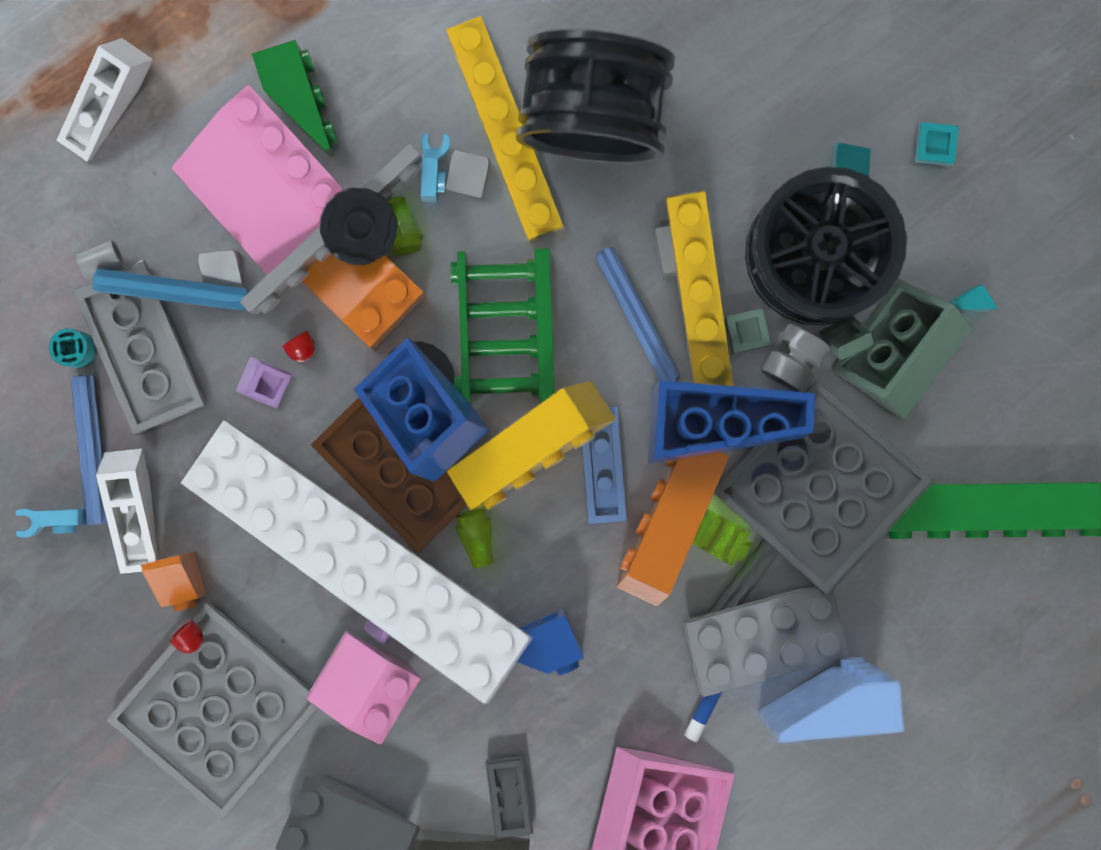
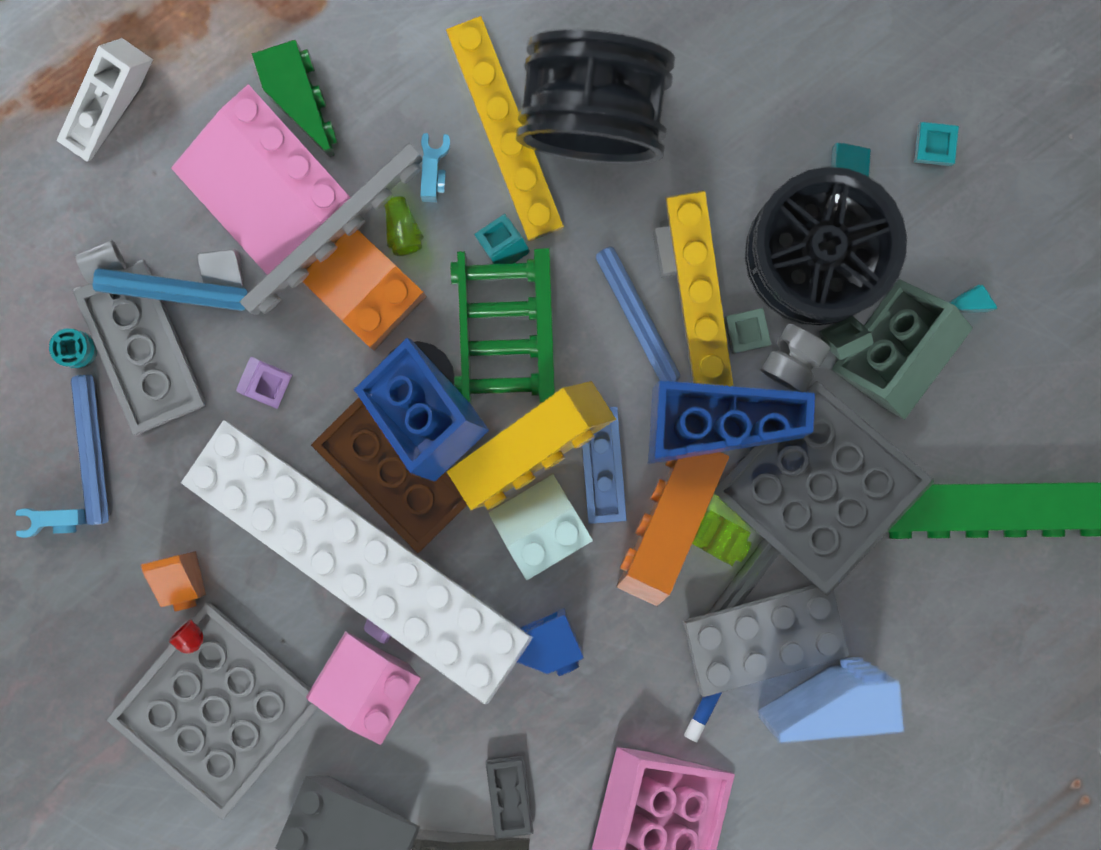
white slope [96,449,159,574] -> none
red hinge [282,330,315,362] -> none
black tile [319,187,397,265] -> none
light grey slope [445,149,491,199] -> none
clear neon green cone [454,509,494,568] -> none
none -> teal slope [474,214,530,264]
none -> light aqua slope [489,474,593,580]

